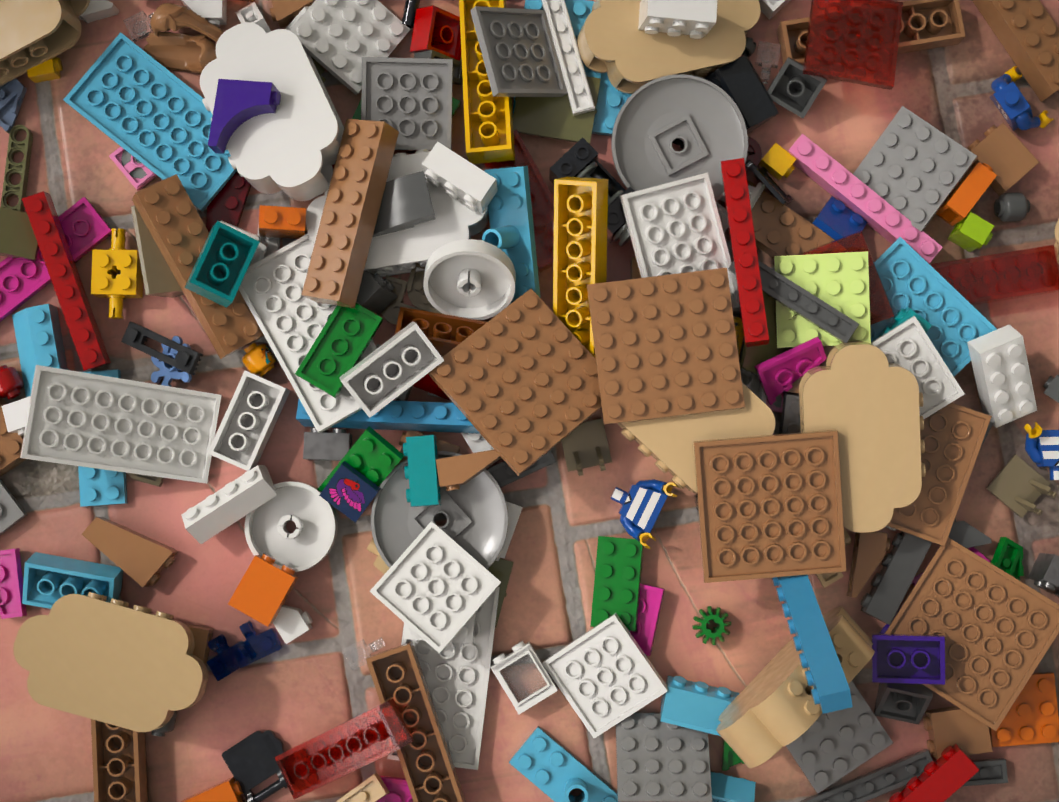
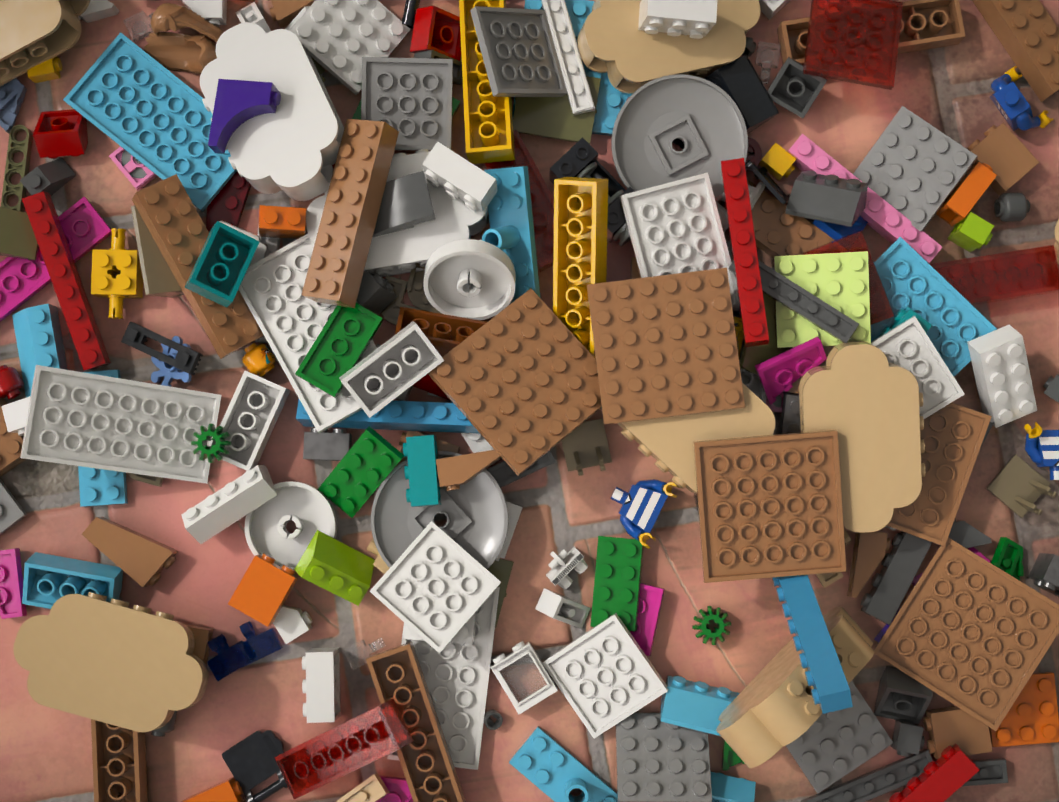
dark blue tile [319,461,381,523] -> none
dark purple brick [872,634,945,685] -> none
none -> dark grey slope [20,158,76,196]
none -> red slope [33,109,88,159]
none -> green gear [191,424,232,463]
none -> lime slope [294,530,375,606]
none -> white brick [302,647,341,723]
none -> dark grey hinge [484,709,503,730]
none -> white slope [535,588,591,629]
none -> white hips [546,547,588,589]
none -> dark grey slope [785,170,868,227]
none -> dark grey brick [891,720,925,757]

